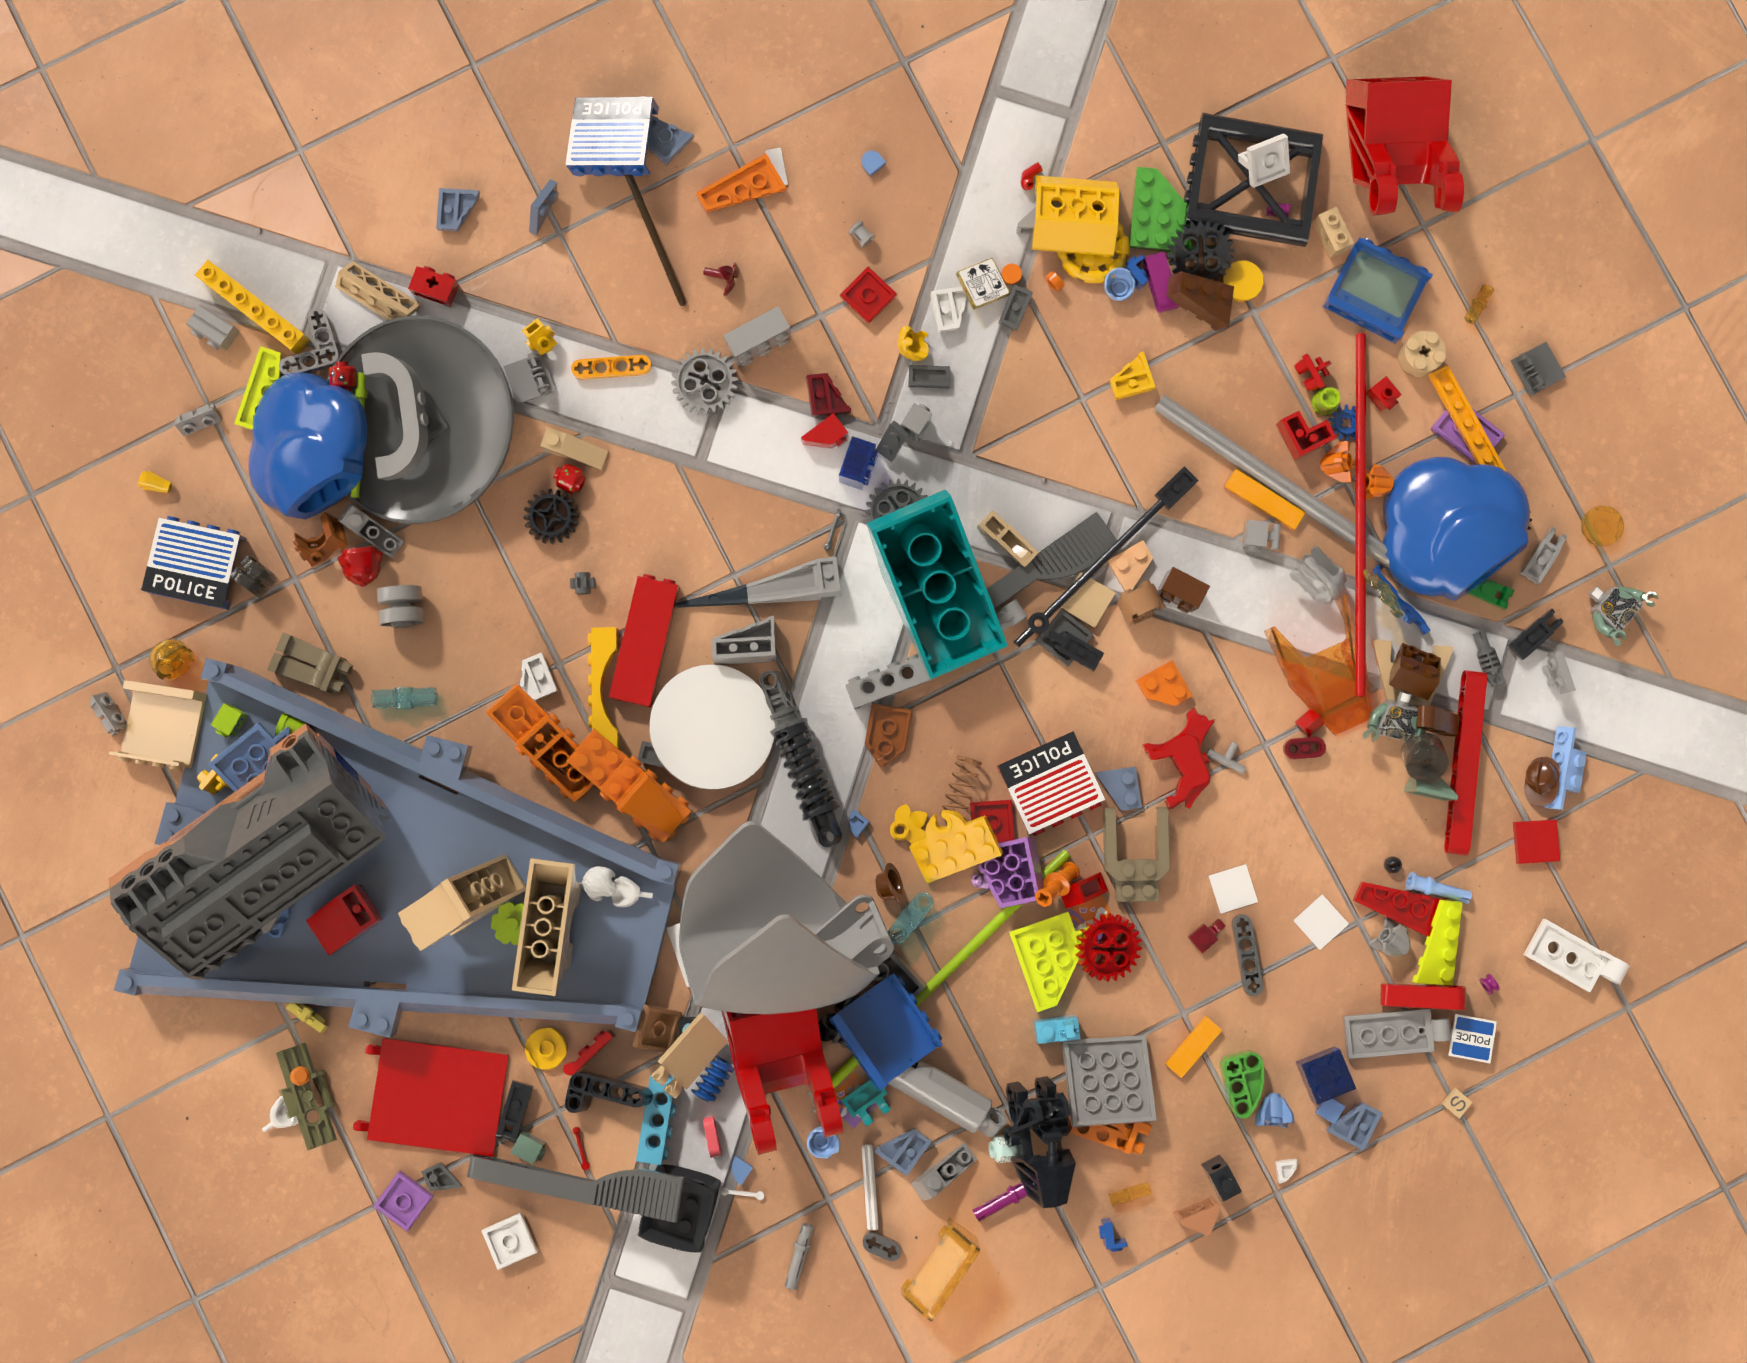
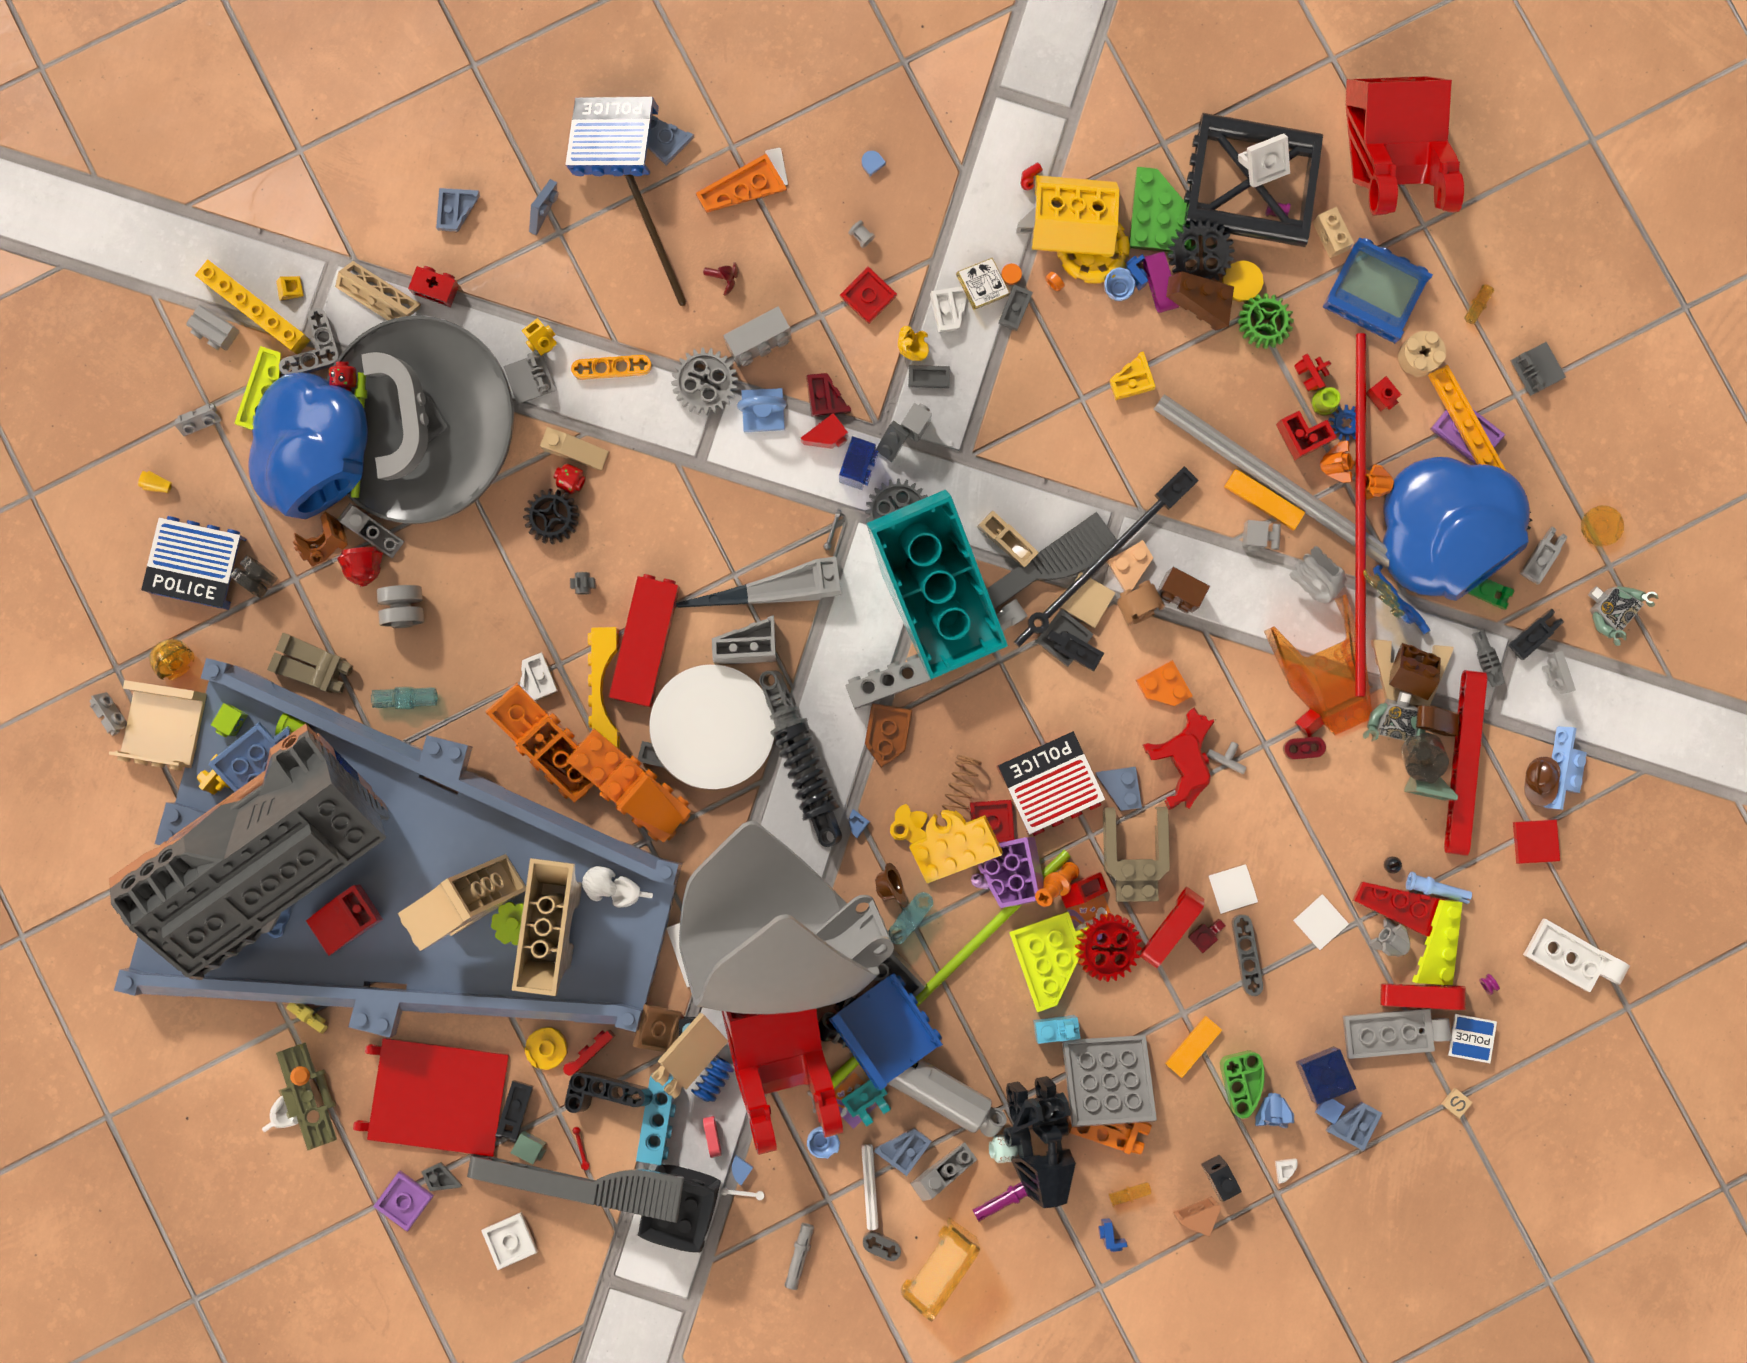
none -> yellow slope [276,276,304,300]
none -> medium blue tile [737,388,787,432]
none -> red beam [1139,887,1205,968]
none -> bright green gear [1238,293,1294,349]

